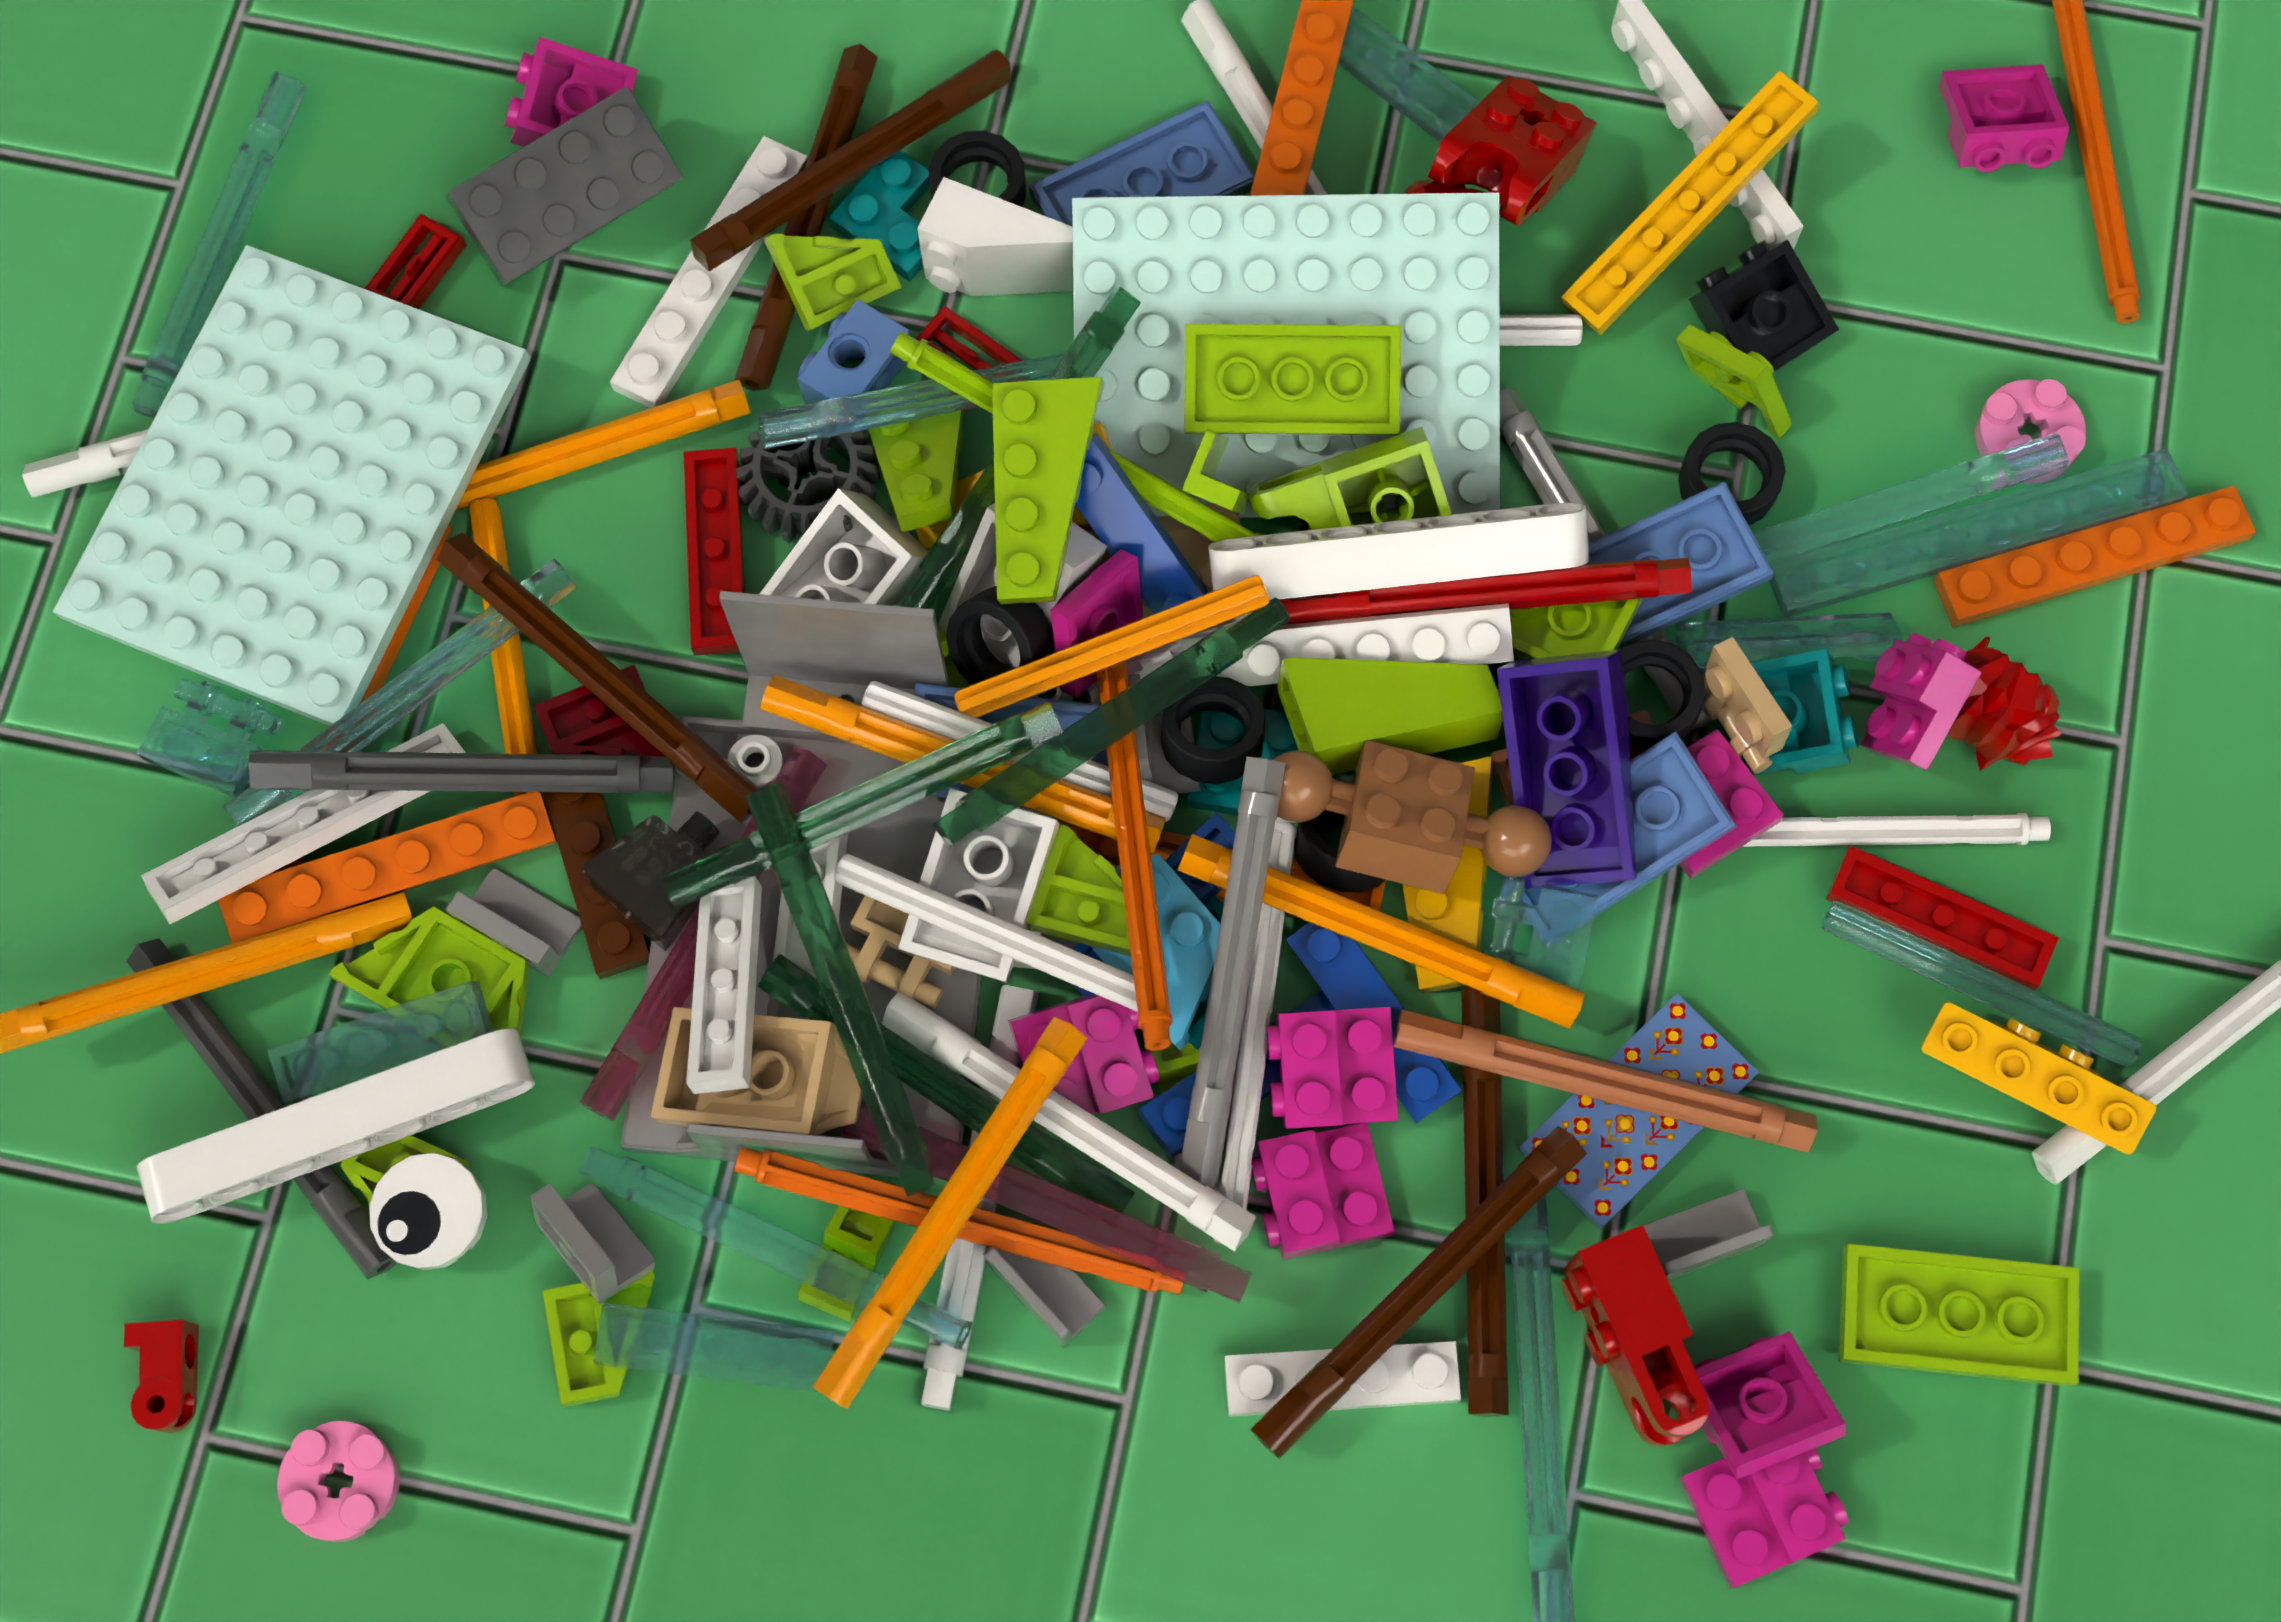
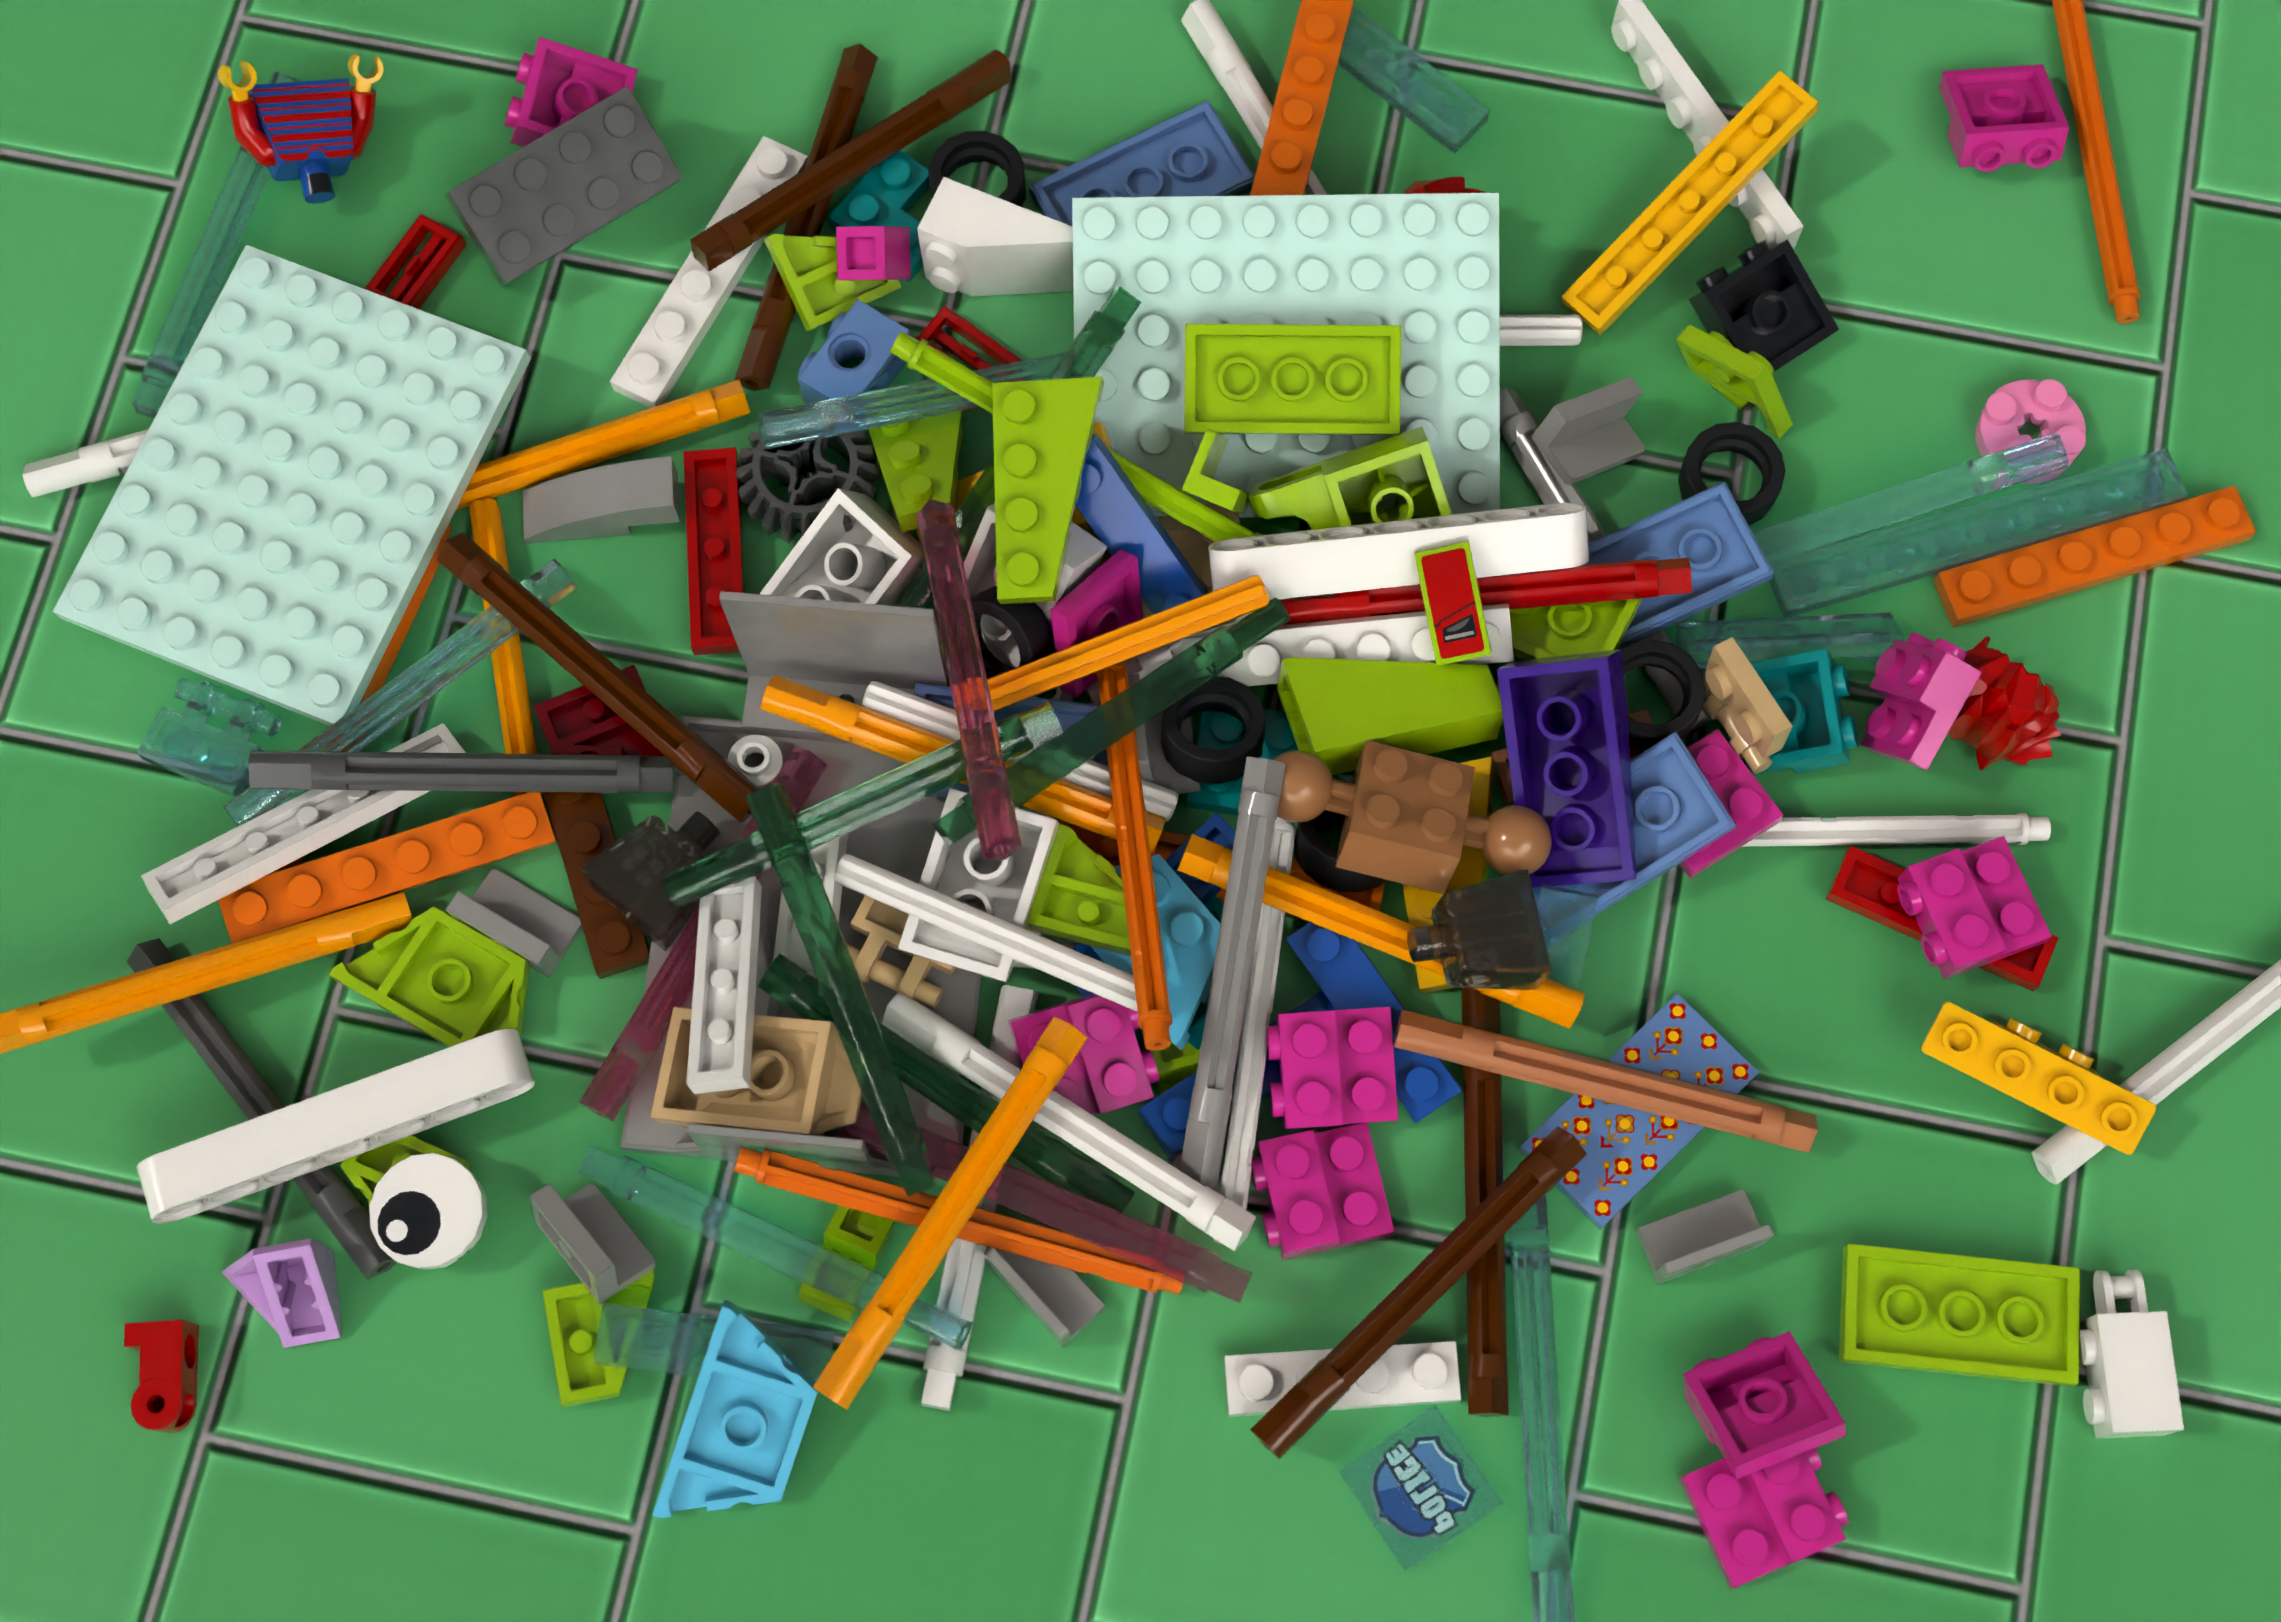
clear light blue plate [267,981,494,1103] -> none
bright pink plate [277,1421,400,1542] -> none
red brick [1427,75,1597,227] -> none
red brick [1561,1225,1709,1446] -> none
clear light blue axle [1822,901,2142,1067] -> none
none -> torso [218,53,384,204]
none -> lavender slope [221,1238,342,1348]
none -> light grey slope [523,456,680,543]
none -> medium azure wing [652,1300,818,1518]
none -> dark pink panel [836,226,911,280]
none -> clear pink piece [916,499,1022,861]
none -> clear light blue tile [1339,1405,1503,1572]
none -> clear smoke torso [1407,869,1552,990]
none -> red slope [1414,540,1492,666]
none -> light grey panel [1532,377,1645,485]
none -> dark pink plate [1897,836,2052,980]
none -> white brick [2079,1269,2184,1439]

